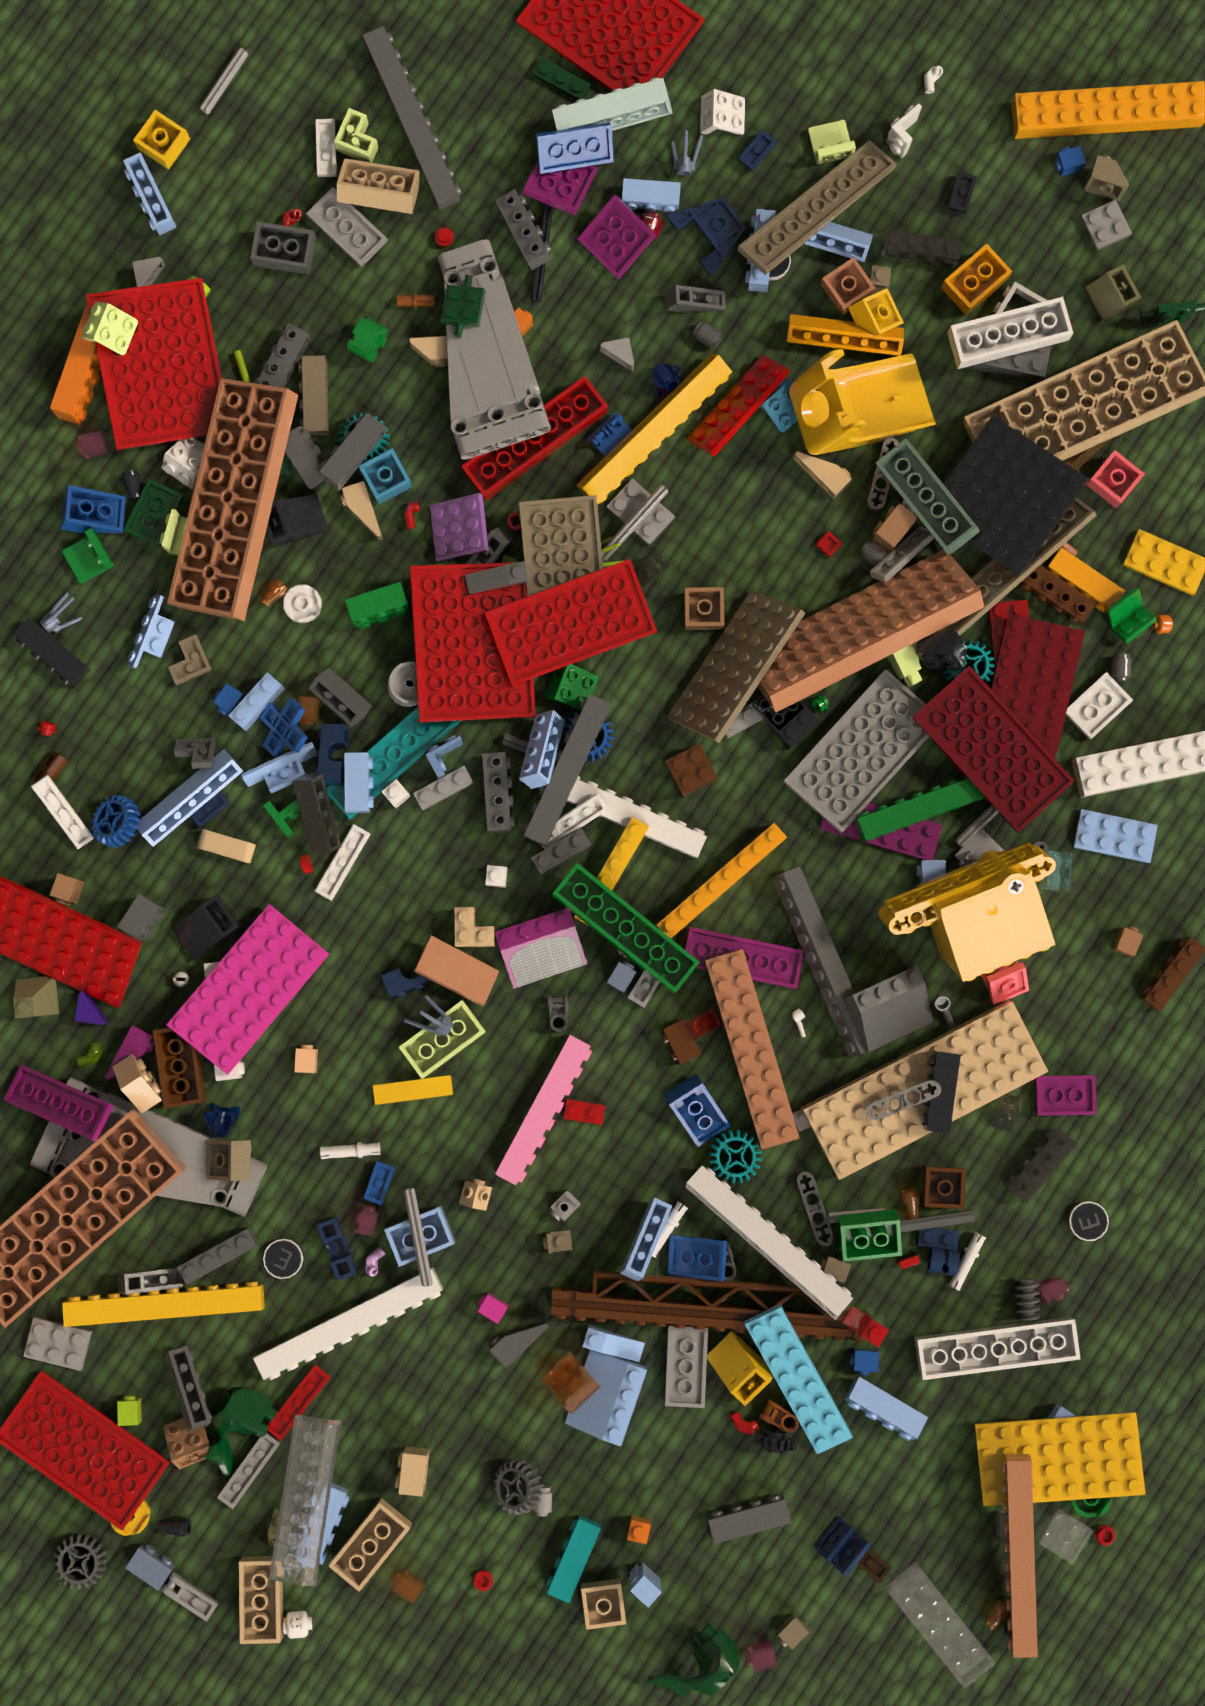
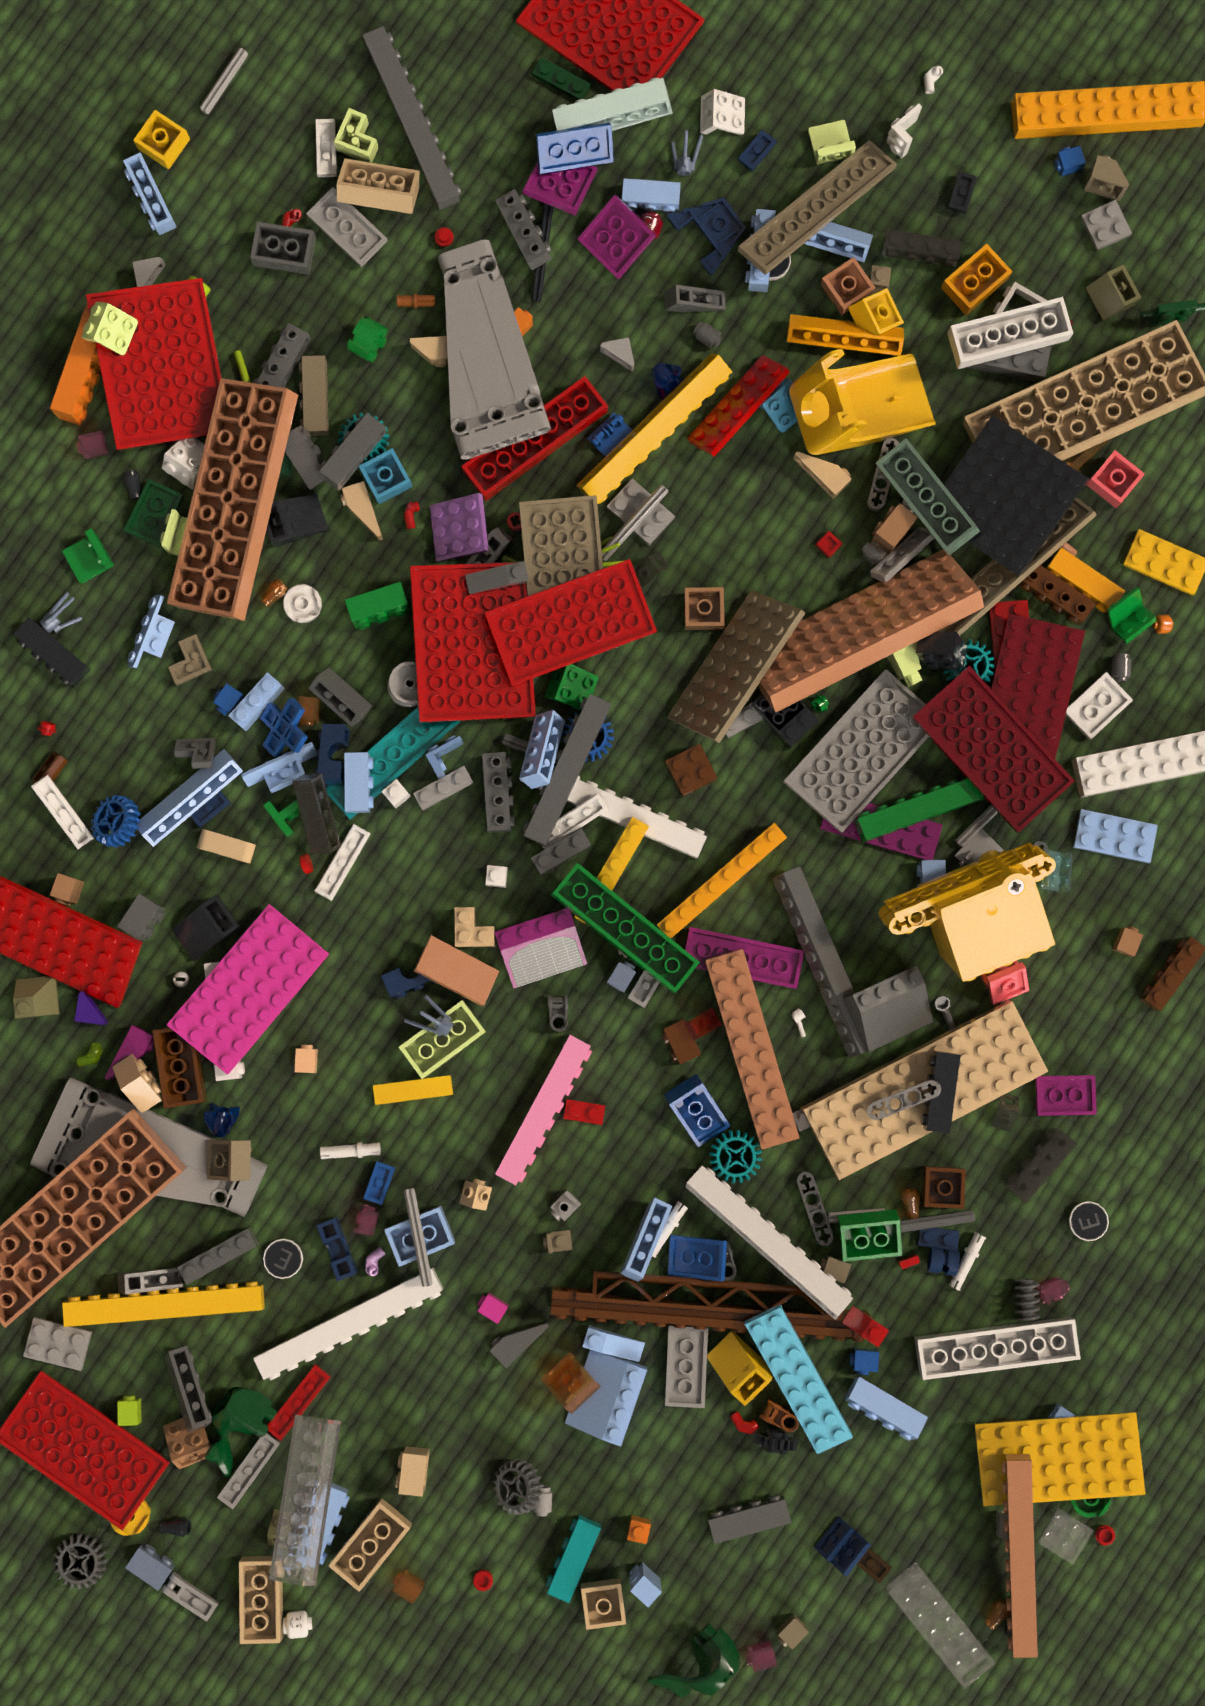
magenta plate [3,1065,114,1142] -> none
blue slope [60,485,126,533] -> none
dark green plate [440,274,486,339] -> none

